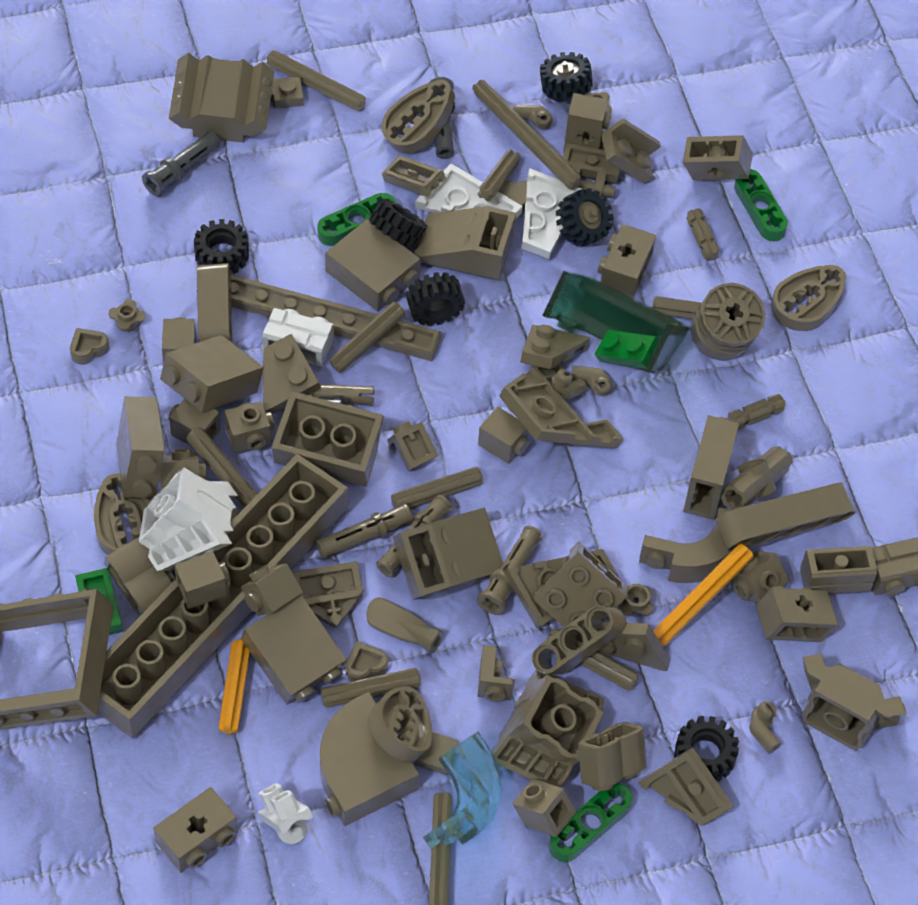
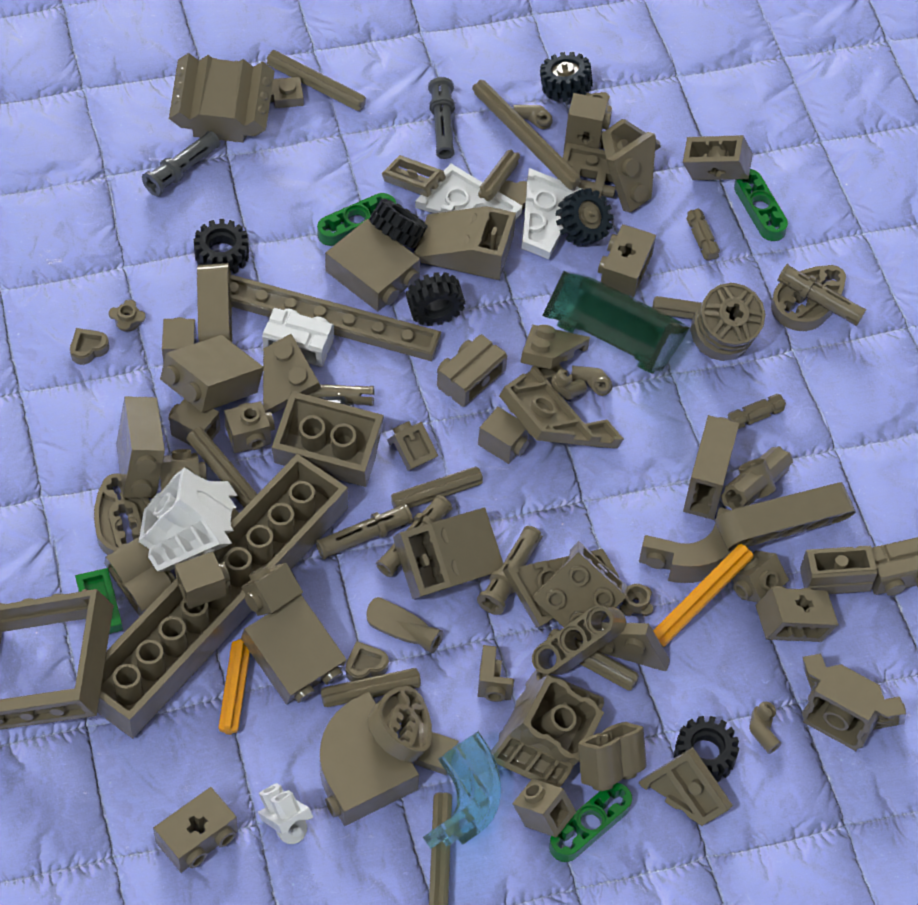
dark tan slope [292,561,363,628] -> none
dark tan axle [329,302,405,373] -> none
dark tan piece [382,80,455,153] -> none
green plate [594,330,661,369] -> none
none -> dark tan brick [437,334,507,407]
none -> dark tan wing [606,132,656,212]
none -> dark tan pin [777,264,866,326]

